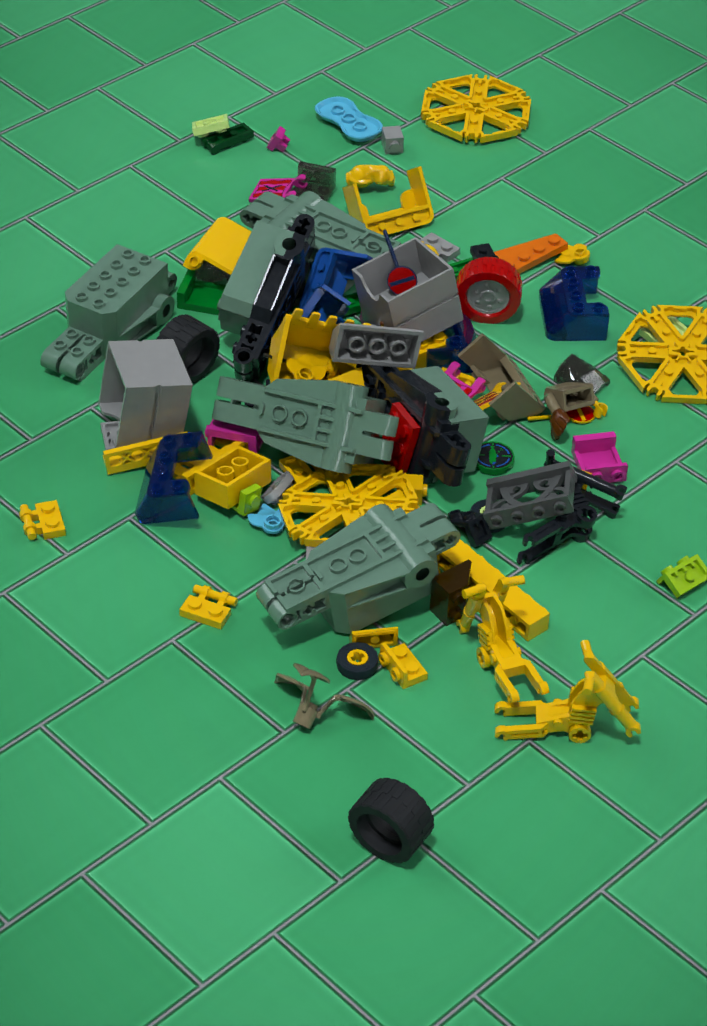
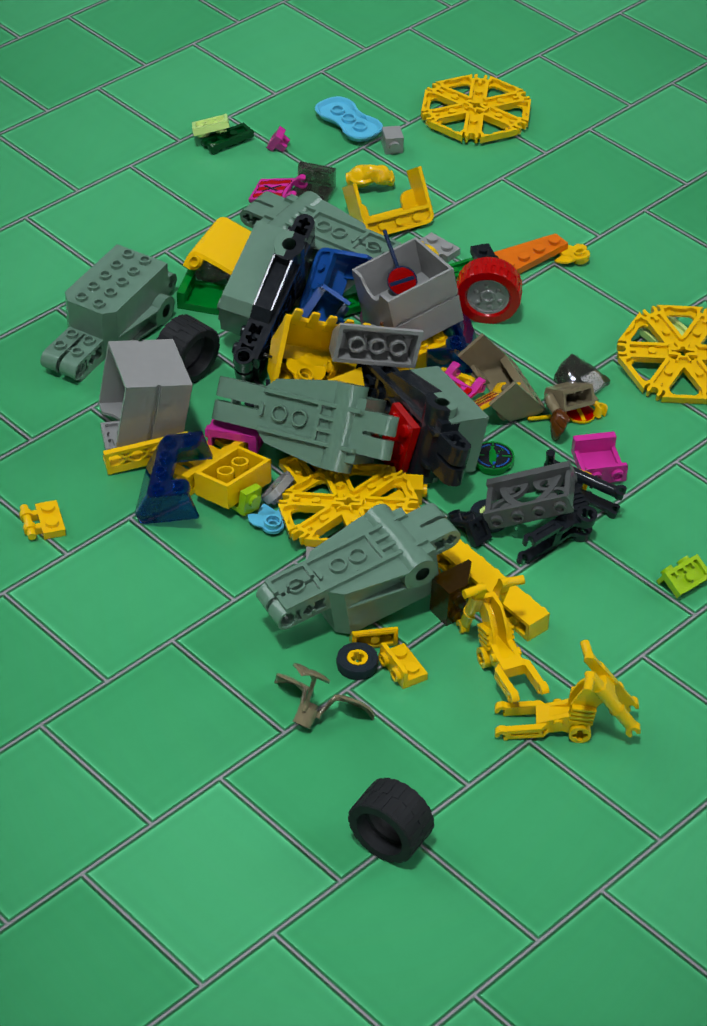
yellow plate [179,584,238,630] -> none
clear blue windscreen [539,265,610,341] -> none

